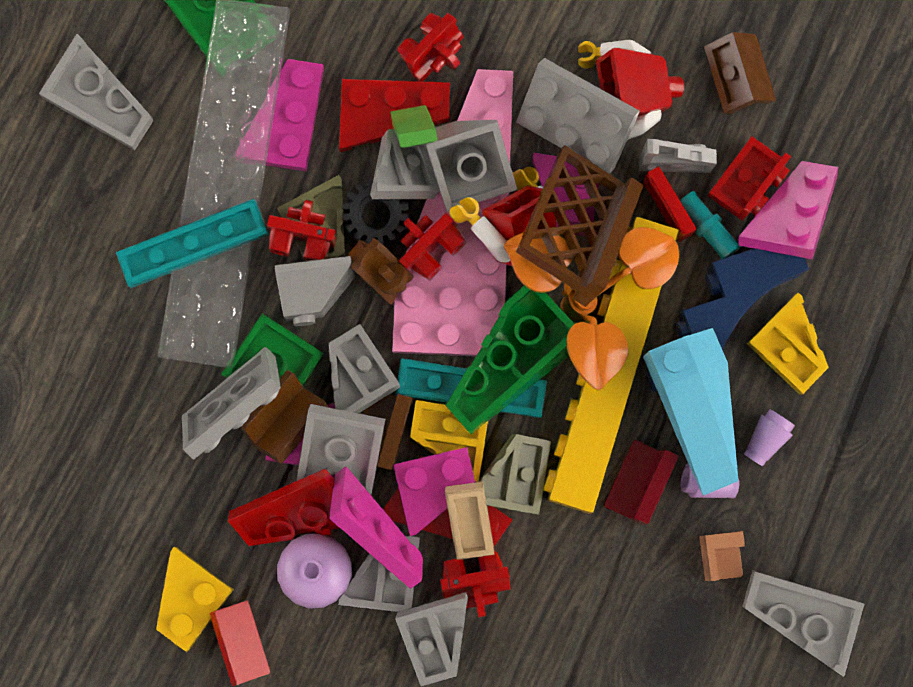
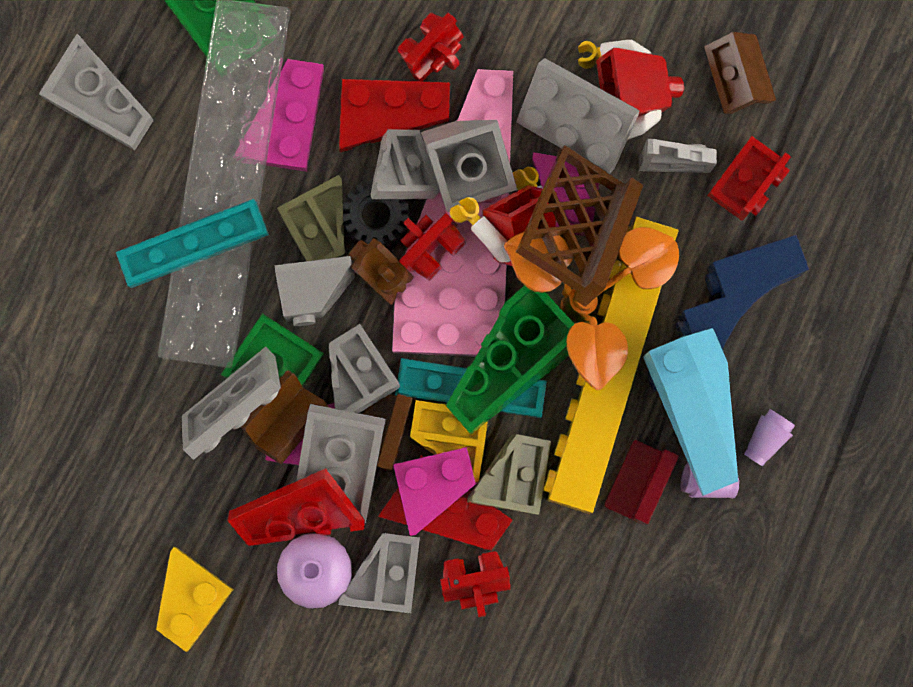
tile [210,600,270,686] -> none
red hips [267,200,337,261] -> none
dark pink wing [329,466,423,589] -> none
bright green tile [390,105,437,148] -> none
light grey wing [395,592,468,686] -> none
tan tile [445,482,494,560] -> none
red tile [643,166,696,242] -> none
teal pin [680,191,741,259] -> none
nougat panel [699,531,745,581] -> none
dark pink wing [739,161,838,259] -> none
light grey wing [742,570,864,677] -> none
yellow wing [747,292,829,395] -> none

